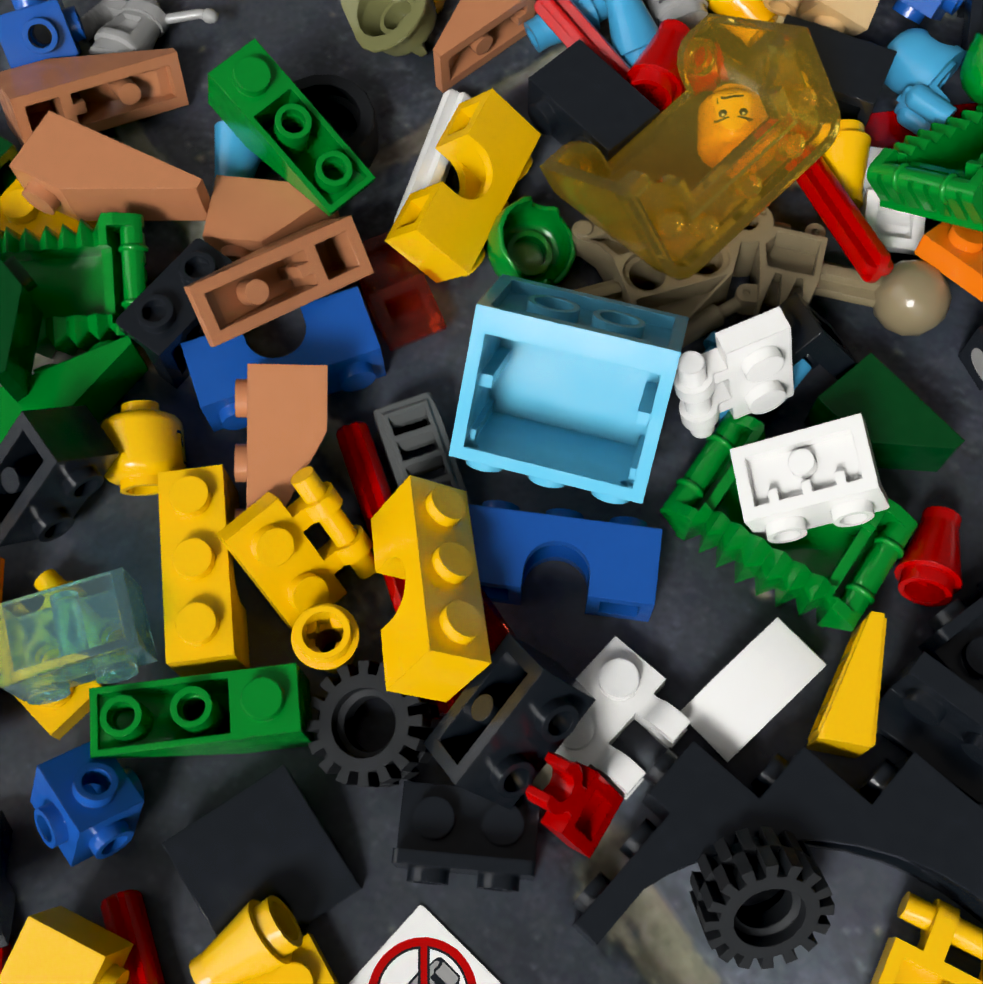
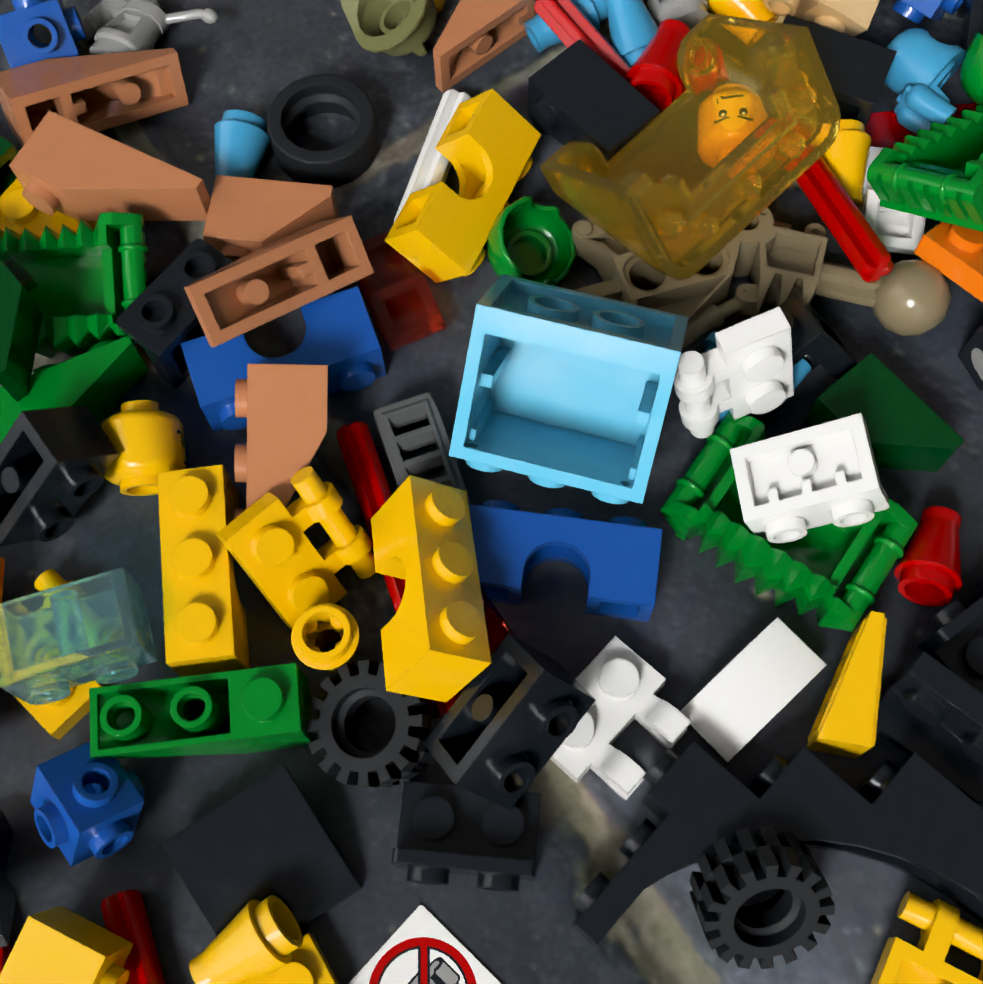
green slope [208,38,376,217] -> none
red plate [525,752,624,858] -> none

